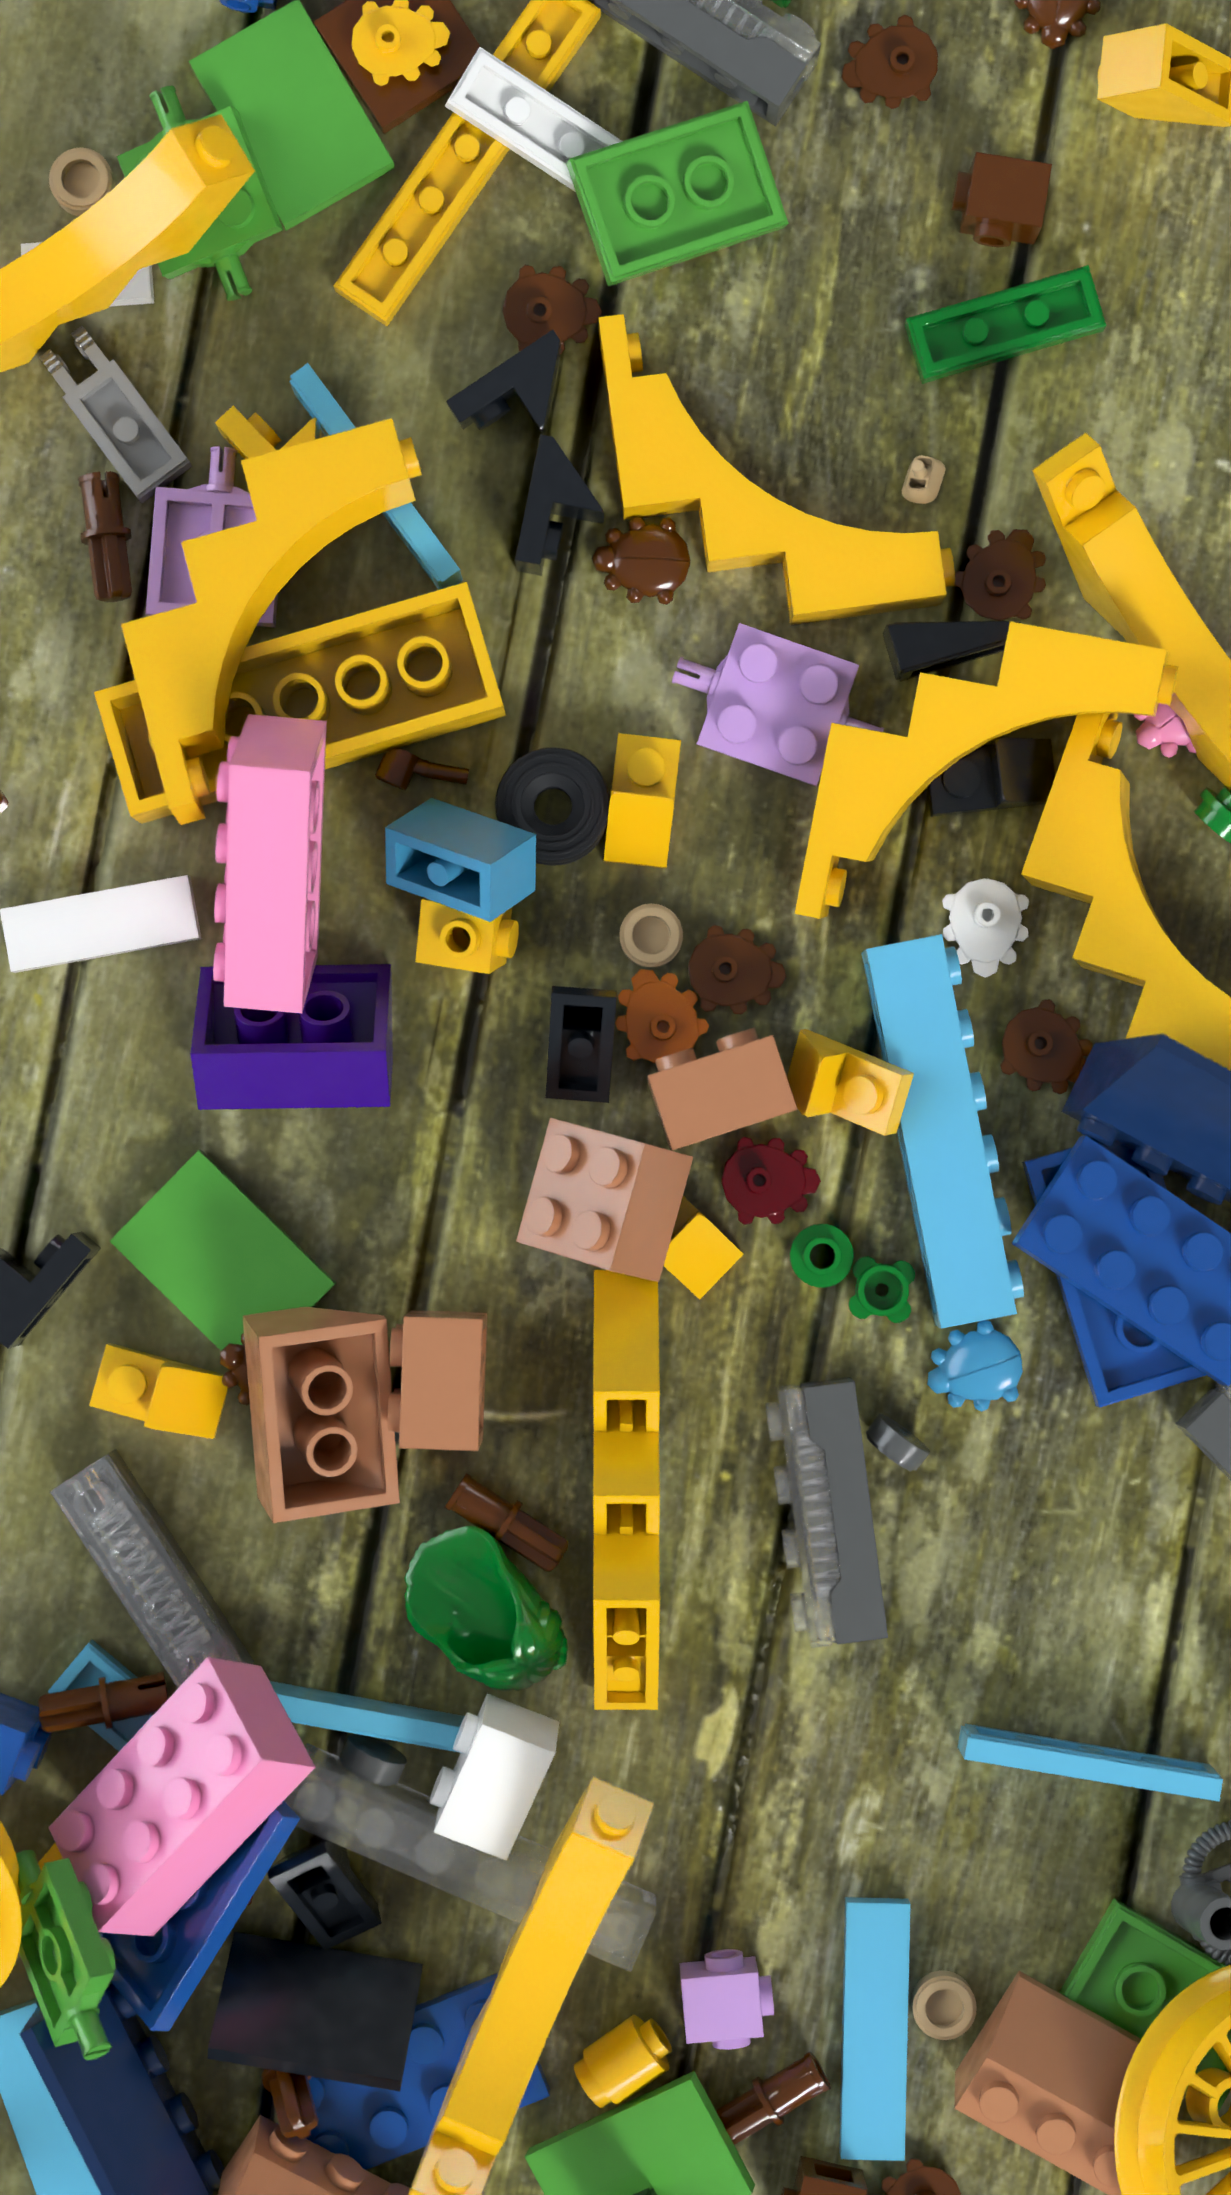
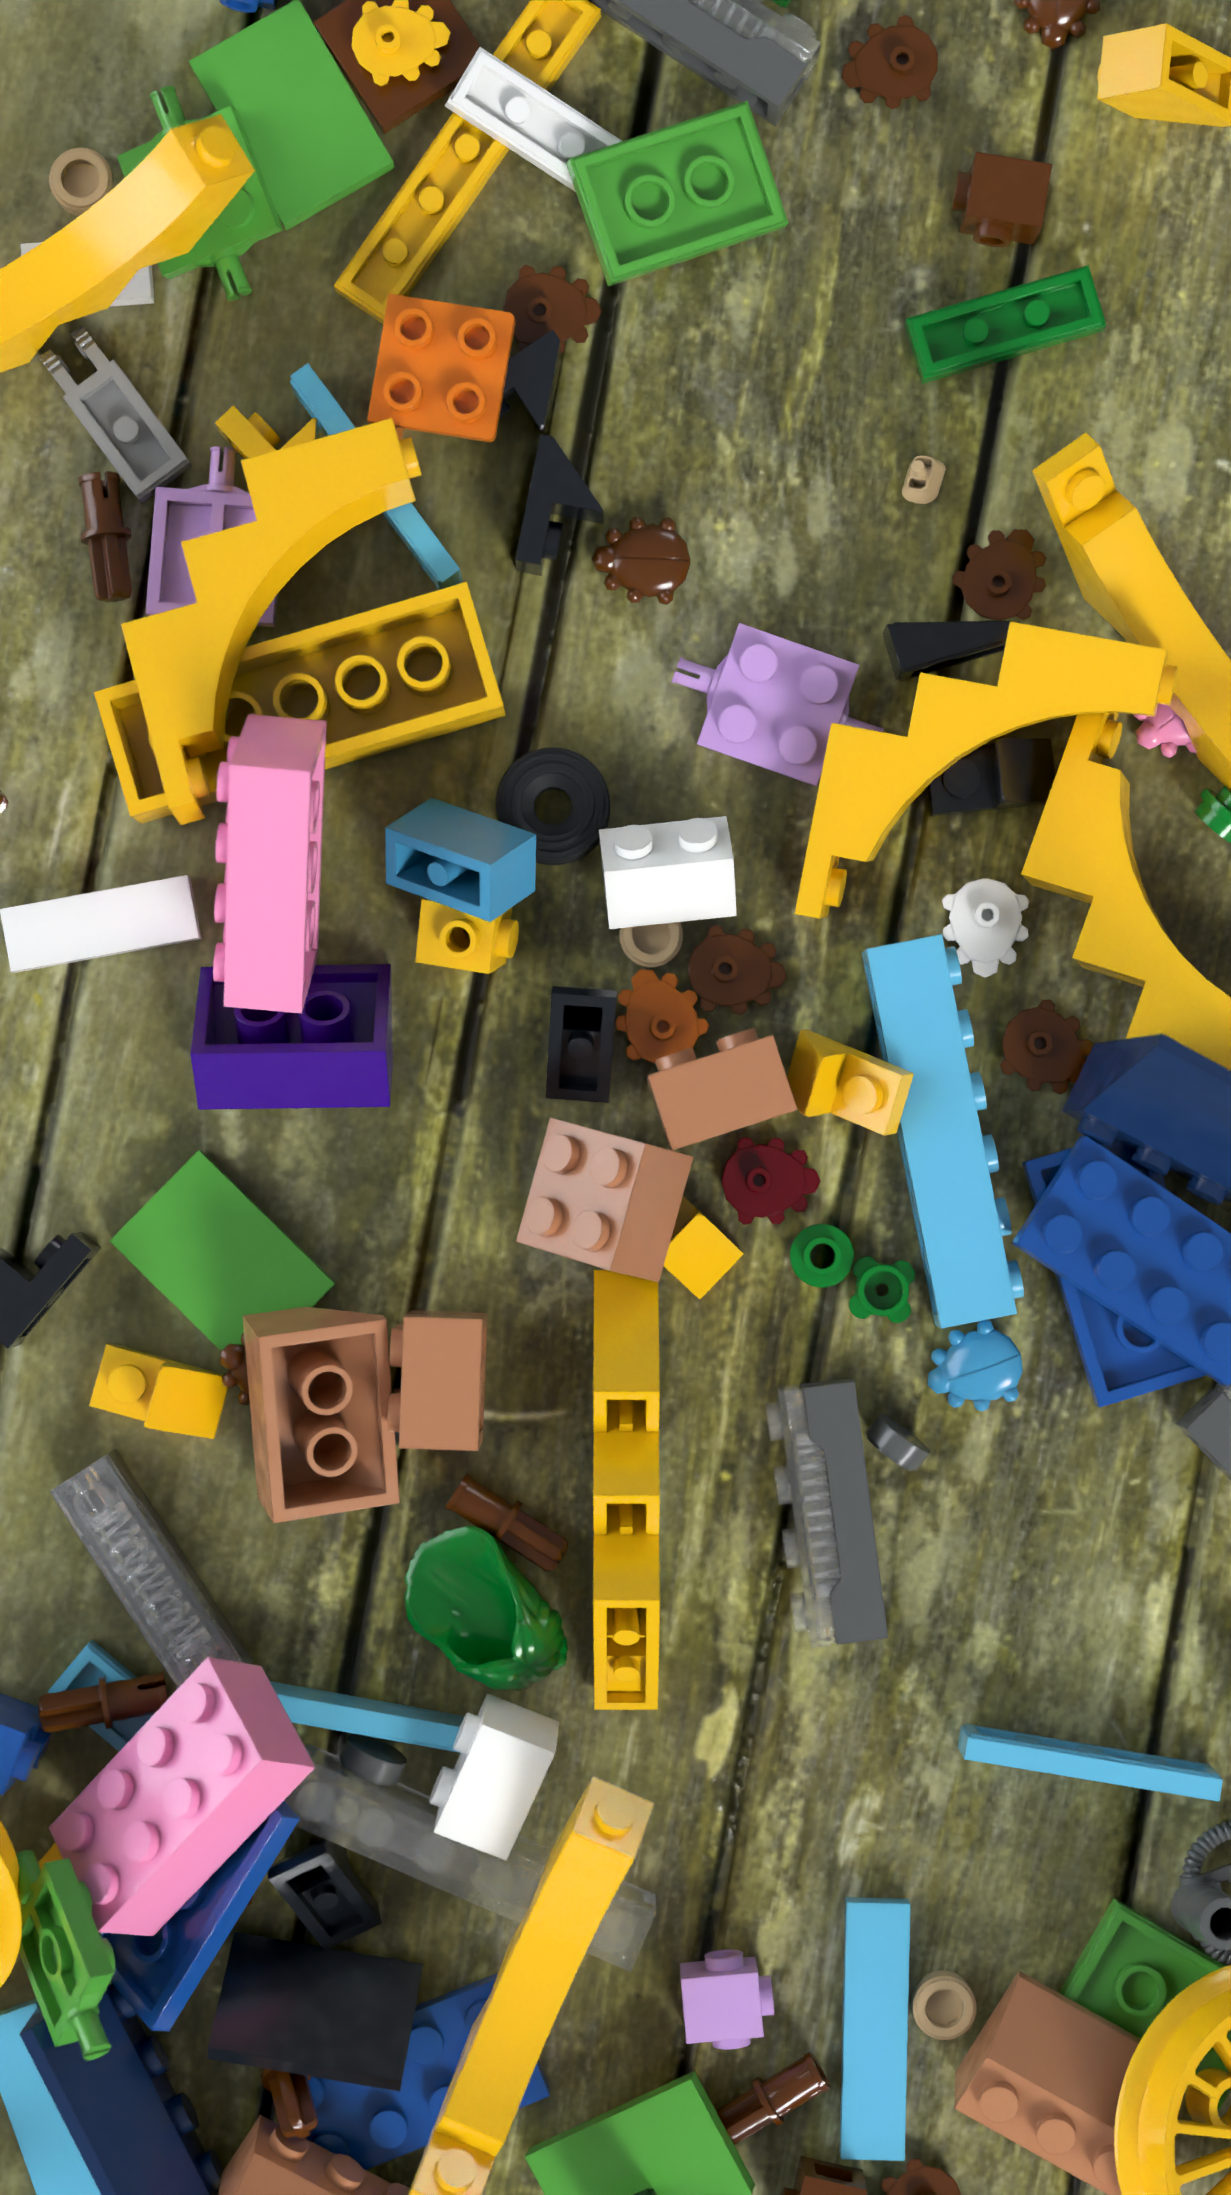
reddish brown hand [375,749,469,791] -> none
yellow brick [574,2015,672,2108] -> none
yellow arch [598,314,955,625] -> none
yellow slope [604,733,681,869] -> none
none -> orange bracket [367,294,515,442]
none -> white brick [599,816,737,929]

